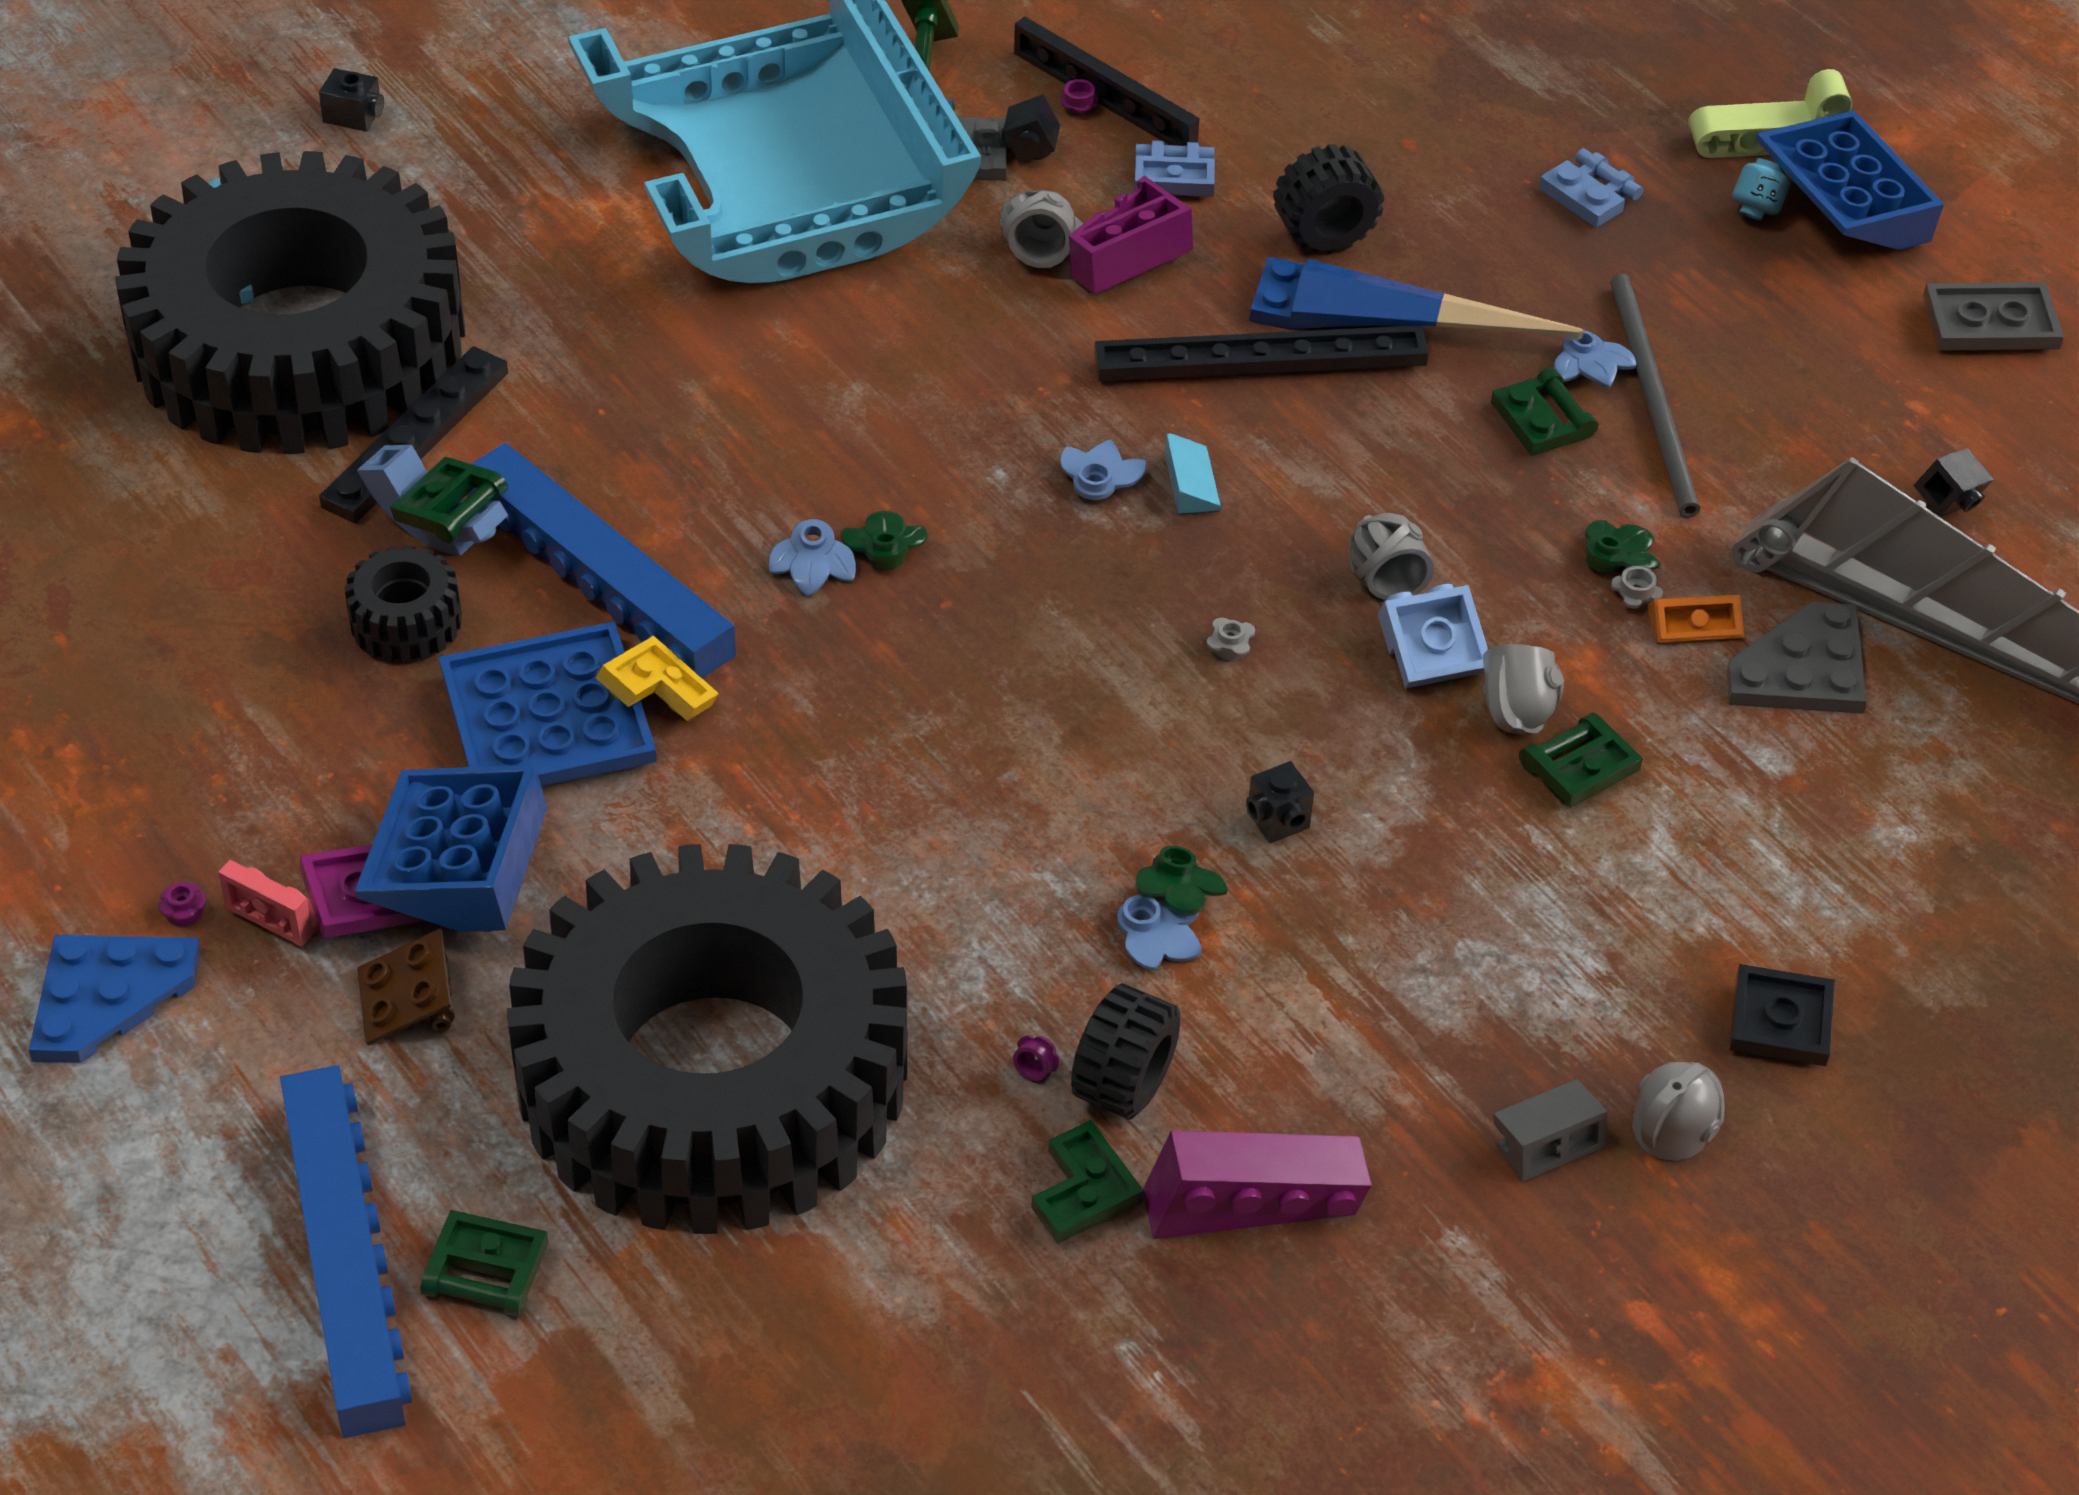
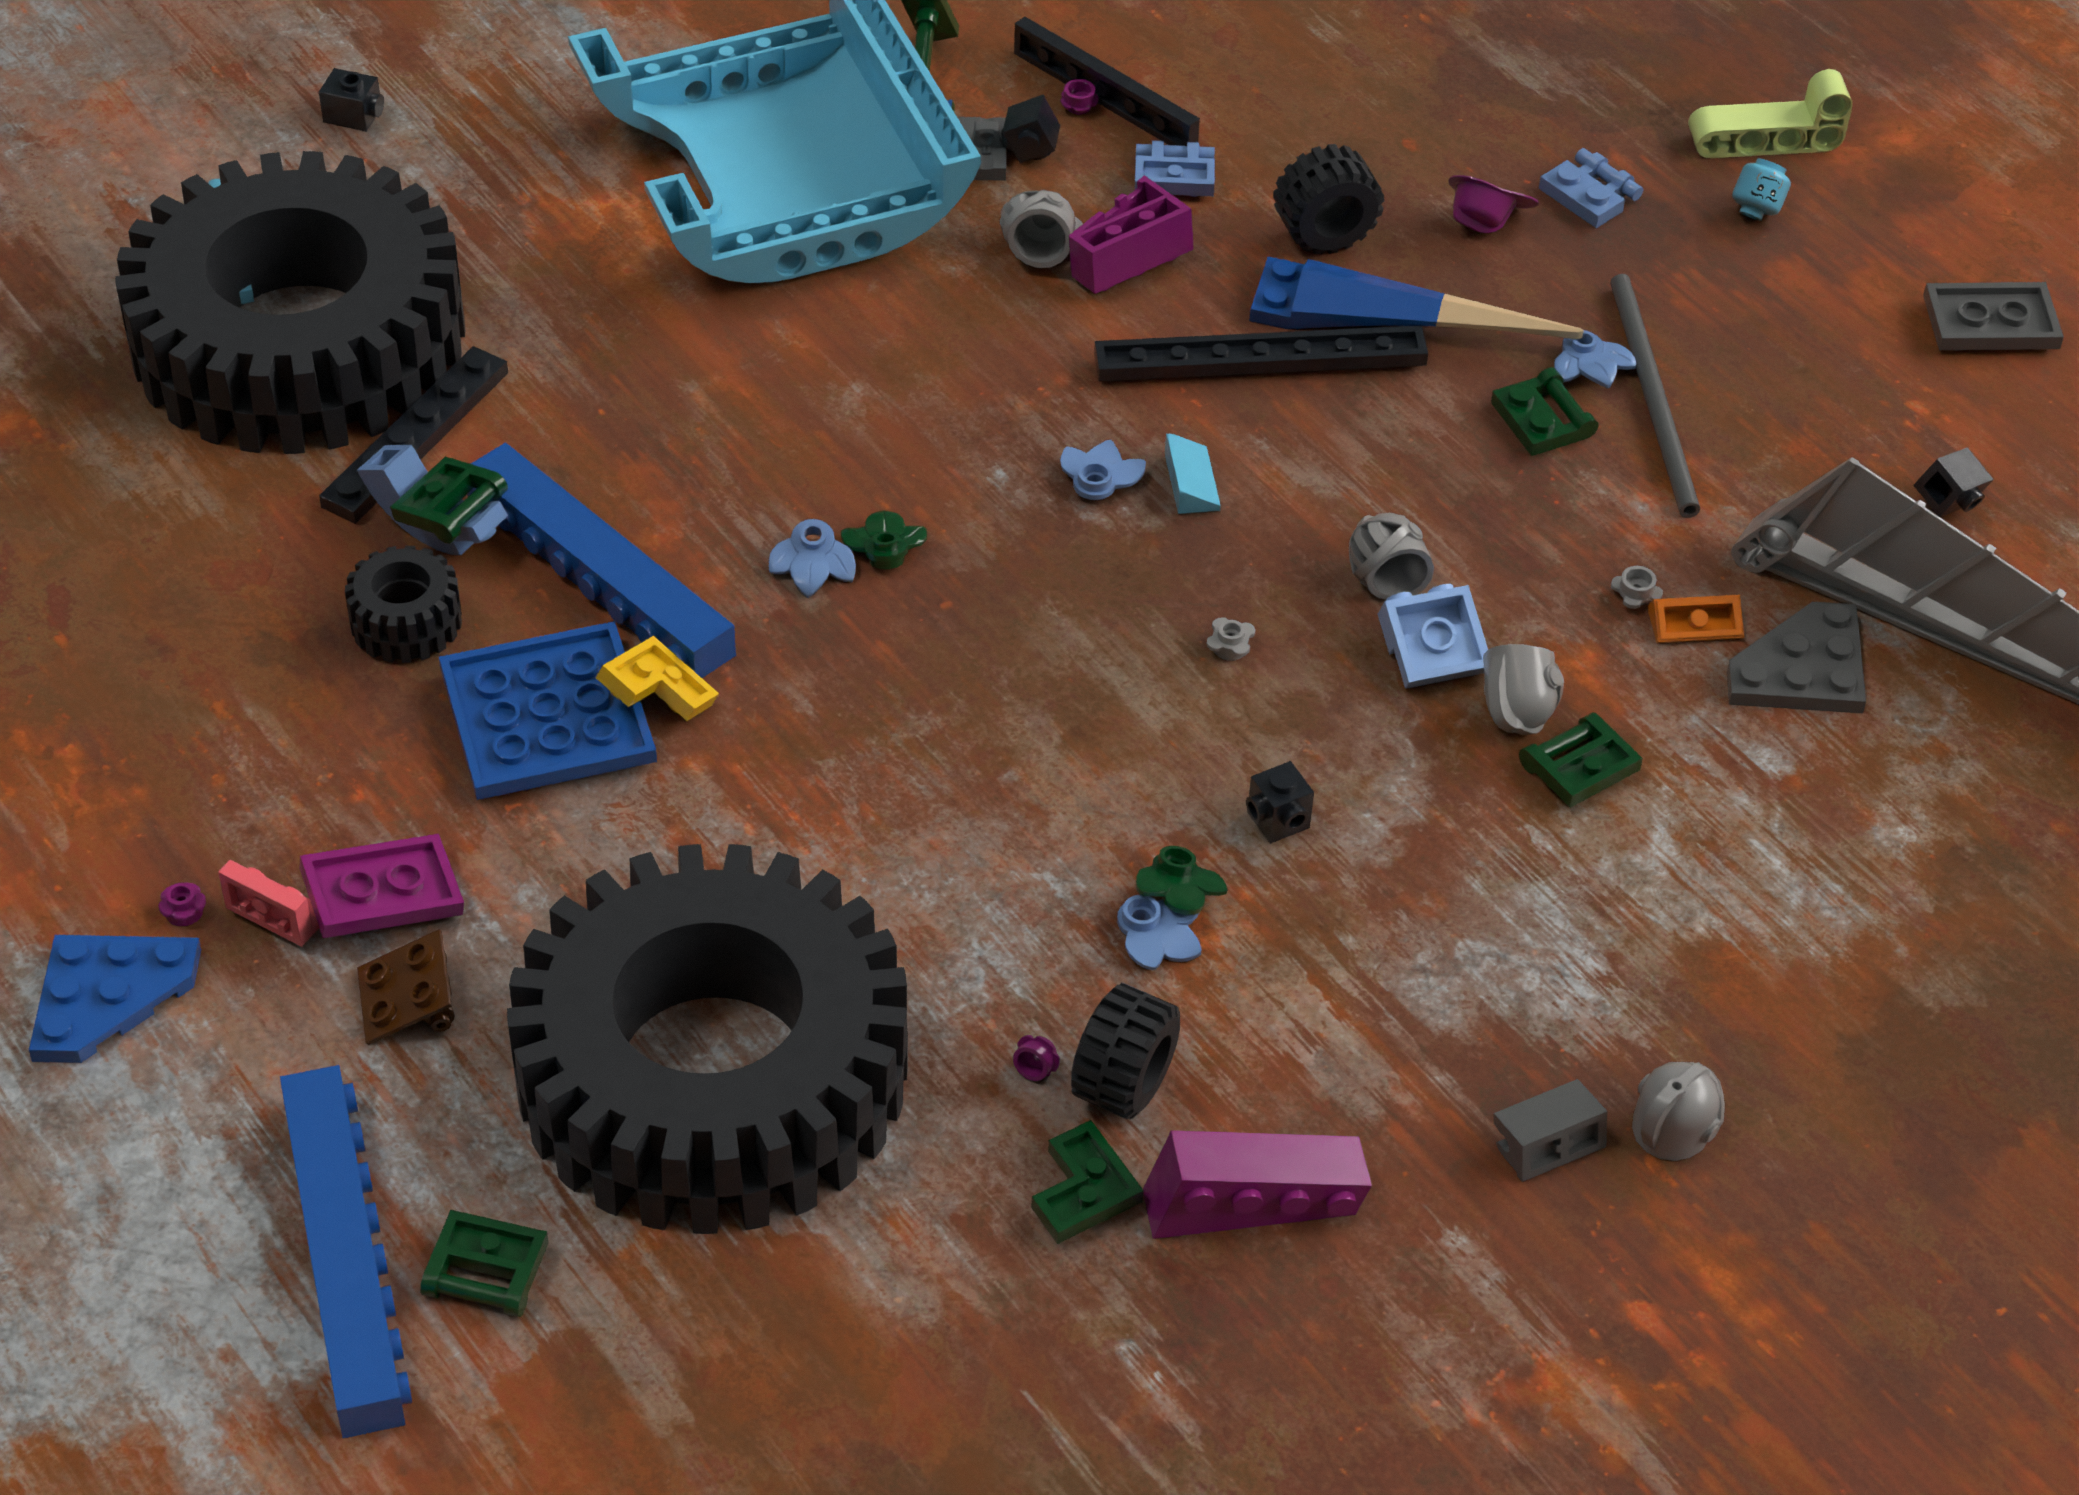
blue slope [355,765,547,932] -> none
dark green plate [1584,520,1661,573] -> none
black plate [1729,964,1835,1066] -> none
blue slope [1755,110,1944,250] -> none
none -> magenta piece [1448,175,1539,234]

